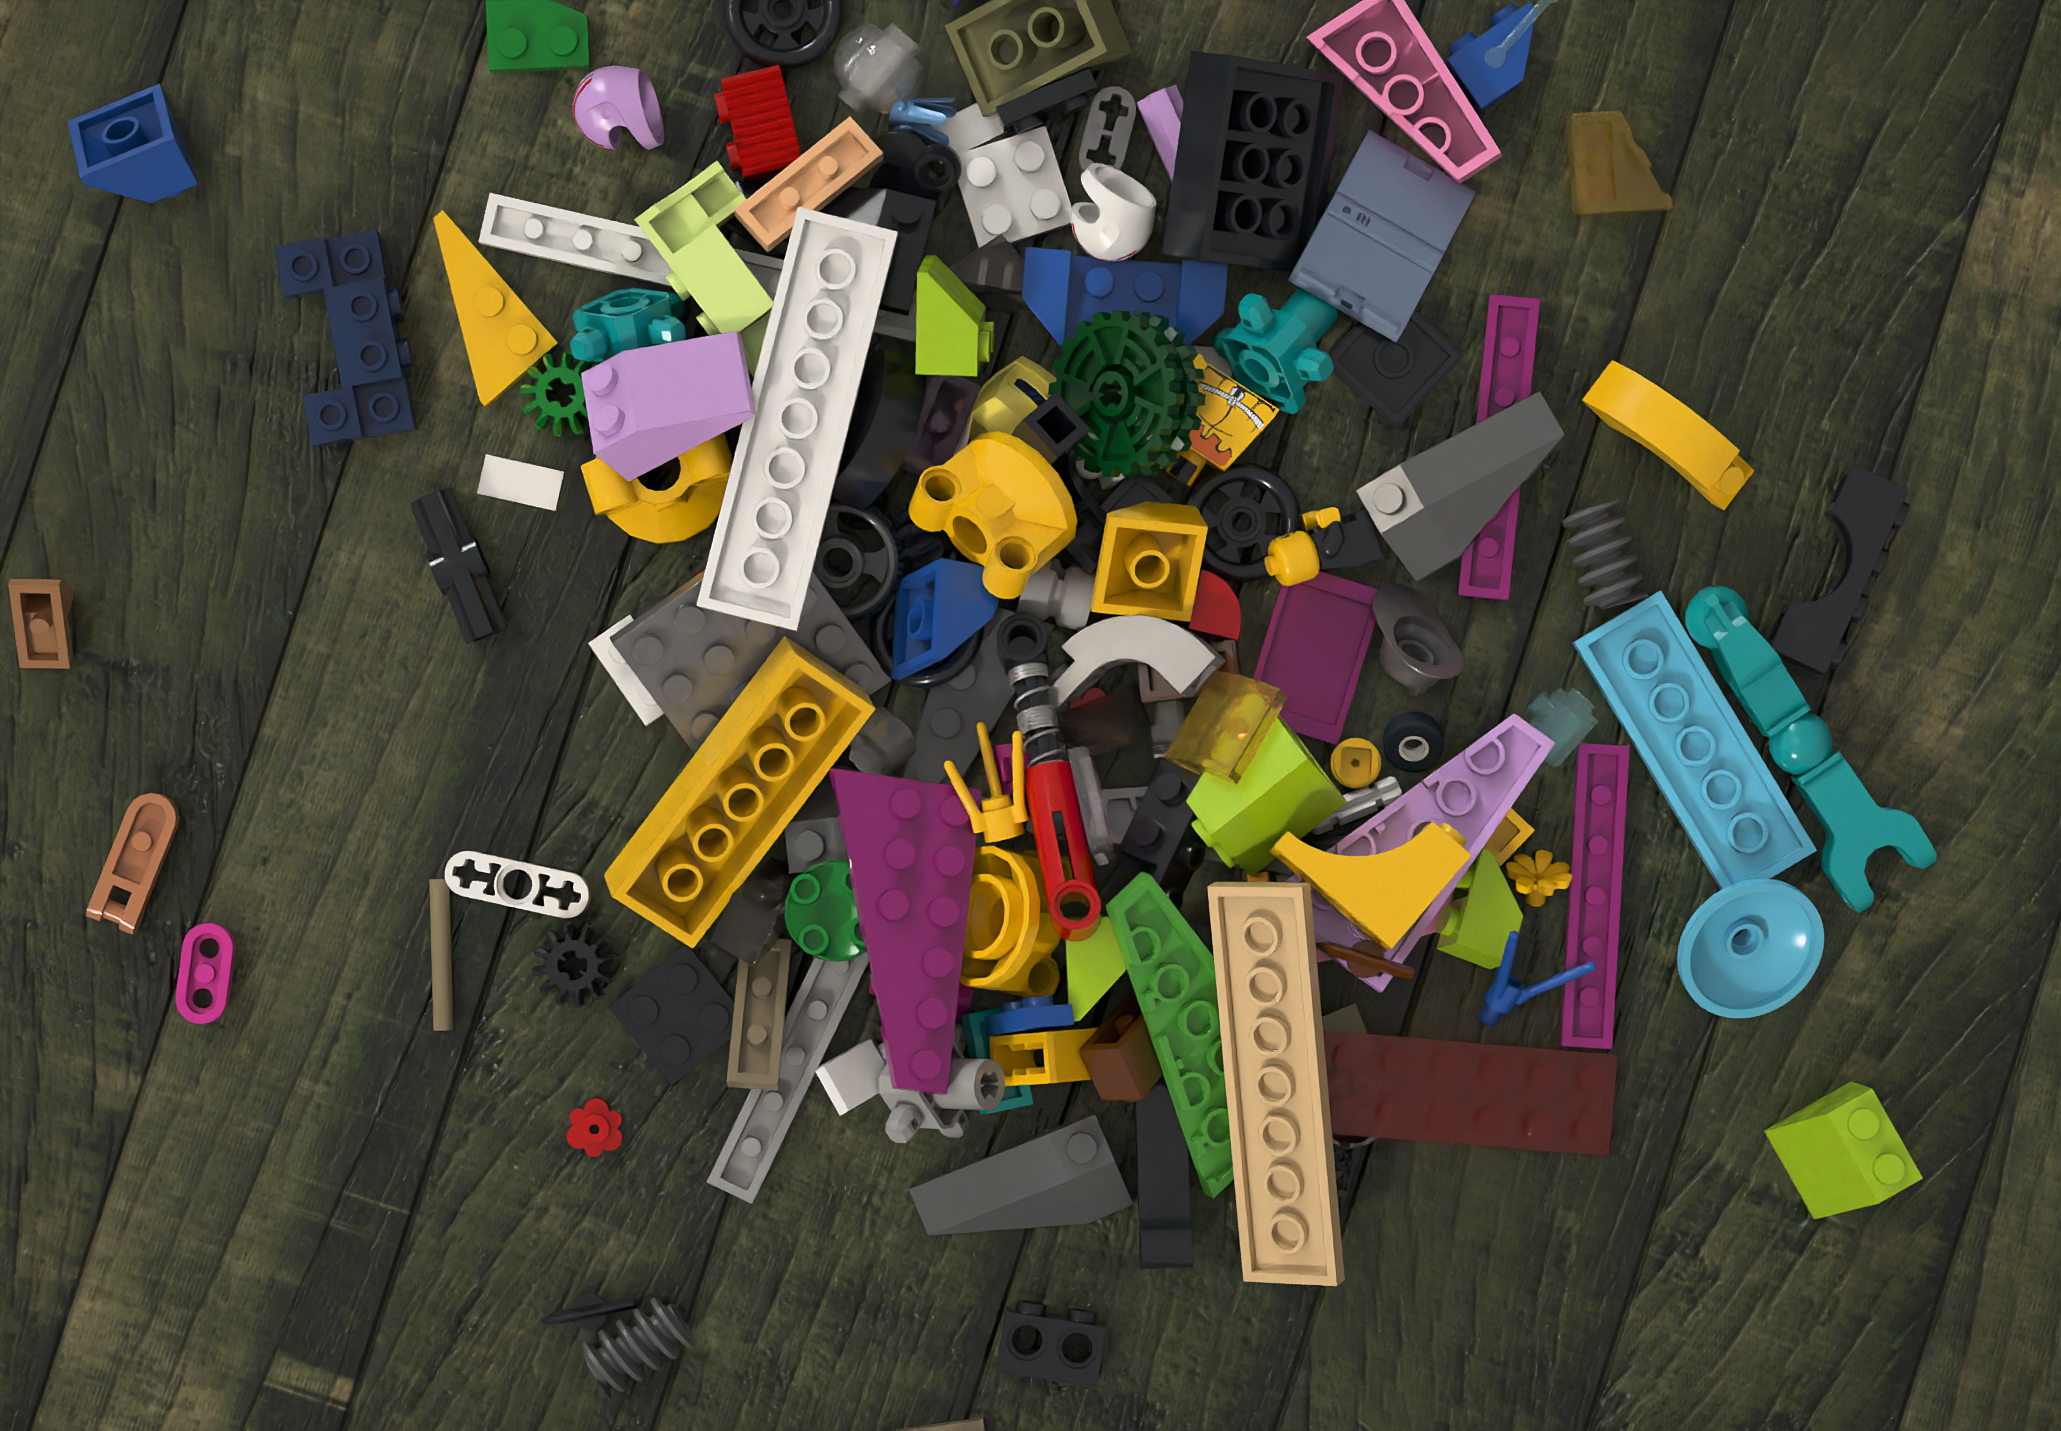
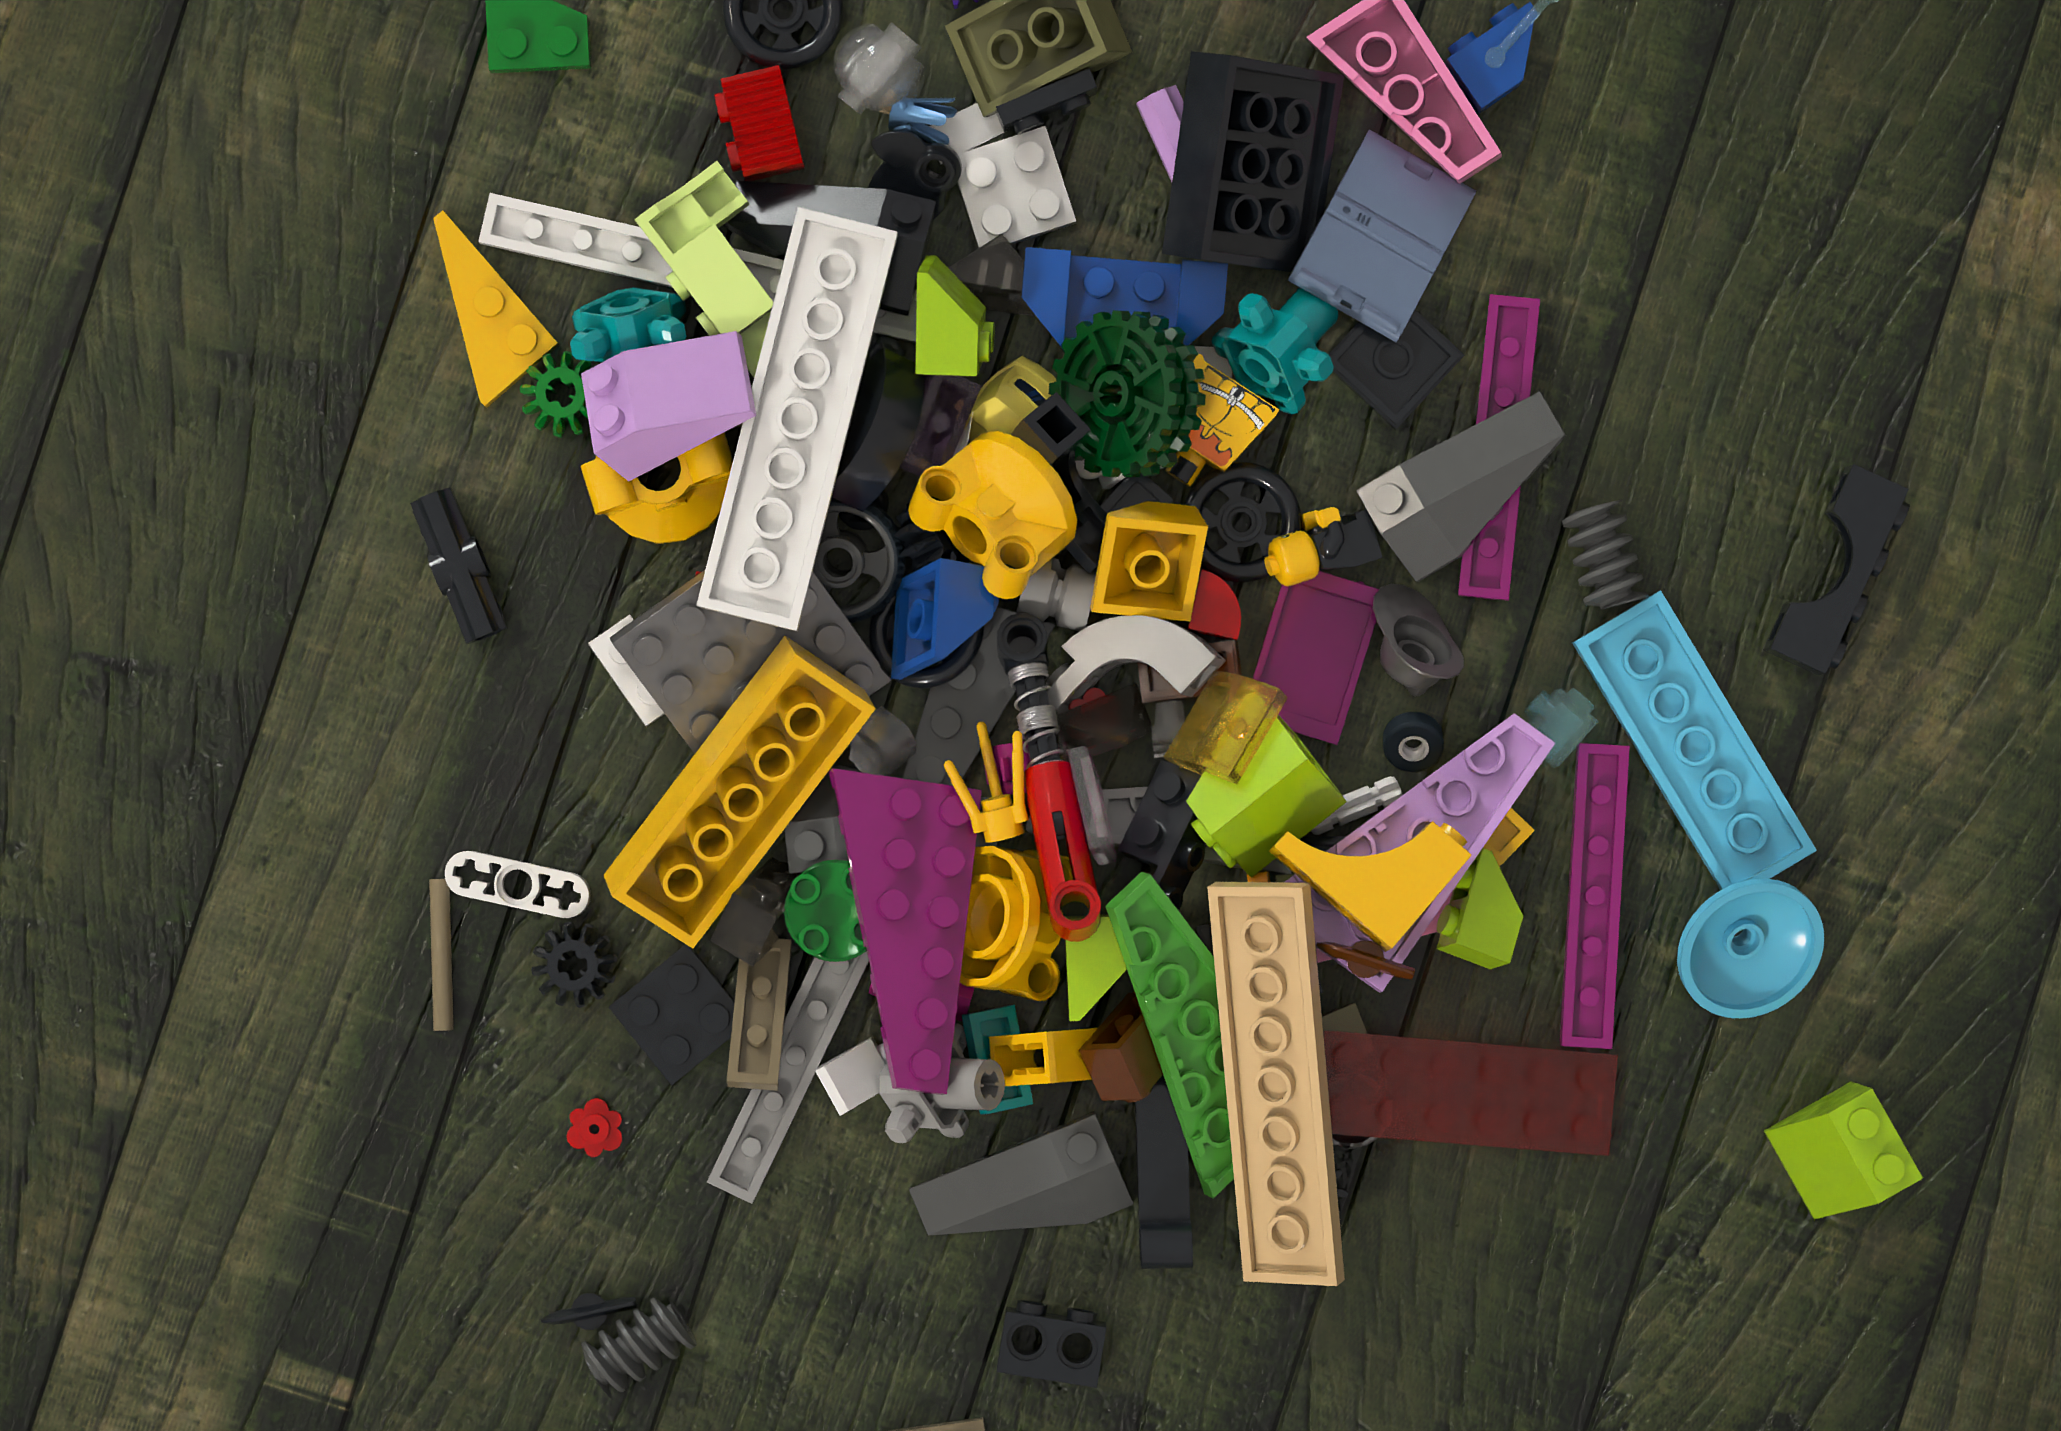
medium nougat slope [8,579,74,669] -> none
blue slope [67,83,198,203] -> none
nougat plate [86,793,180,935] -> none
dark pink plate [175,923,236,1024] -> none
dark blue bracket [274,230,418,448] -> none
white sticker [477,454,564,511] -> none
lavender helmet [572,65,664,150] -> none
light nougat plate [734,116,883,253] -> none
blue plate [985,996,1074,1037] -> none
white helmet [1071,163,1156,262] -> none
flat silver beam [1079,86,1136,173] -> none
yellow tile [1330,738,1381,788] -> none
blue plant [1478,931,1596,1027] -> none
yellow plant [1506,850,1572,907] -> none
clear yellow wing [1566,110,1673,216] -> none
yellow arch [1582,360,1754,510] -> none
teal piece [1685,586,1937,913] -> none

